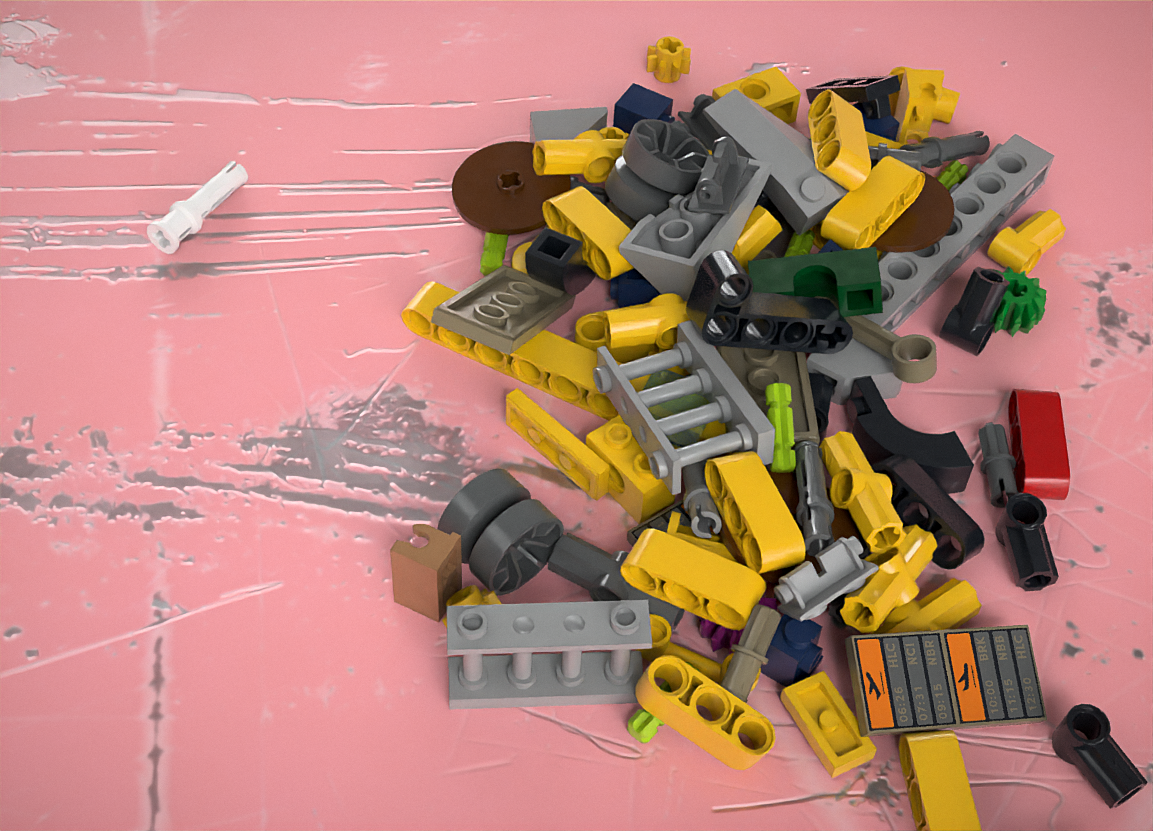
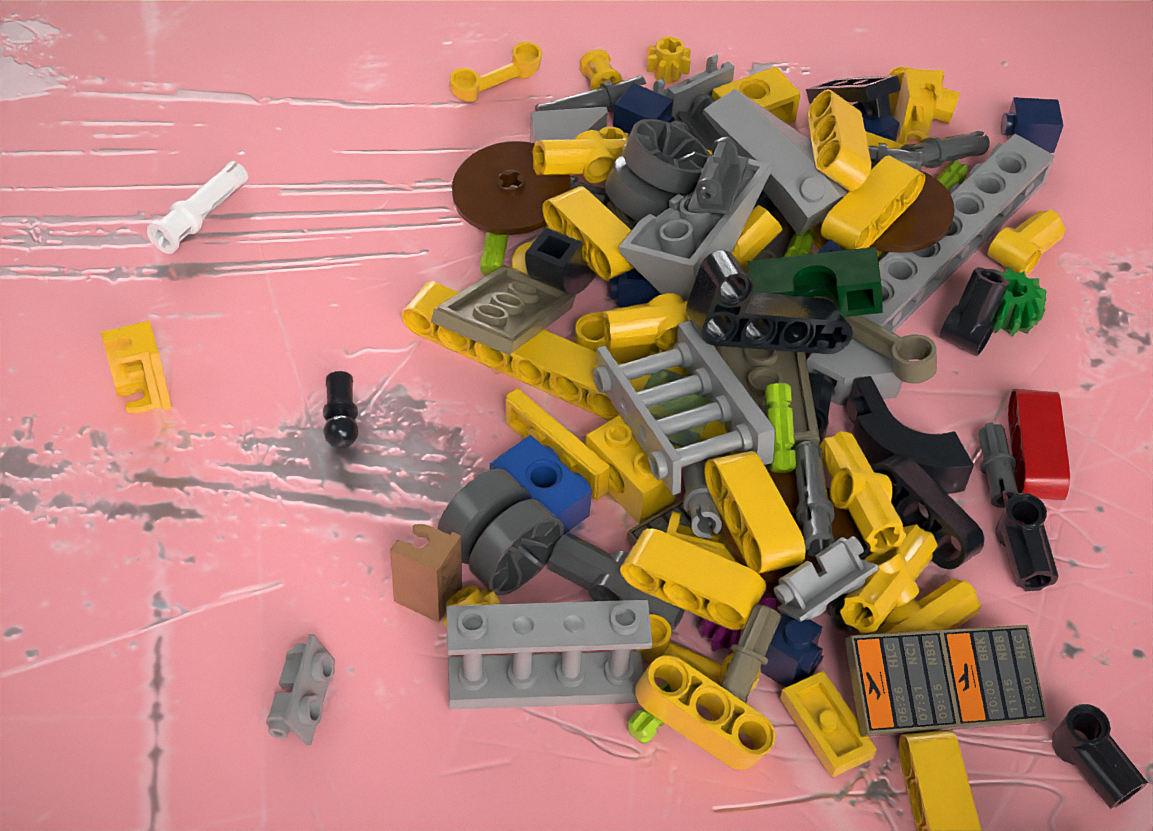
none -> yellow hinge [100,320,172,413]
none -> light grey hinge [266,634,335,745]
none -> black pin [323,371,359,449]
none -> yellow bar [449,41,542,102]
none -> blue brick [490,435,592,535]
none -> dark grey pin [535,75,648,112]
none -> yellow bush [579,49,623,90]
none -> light grey hinge [653,54,735,122]
none -> dark blue brick [1001,97,1064,153]

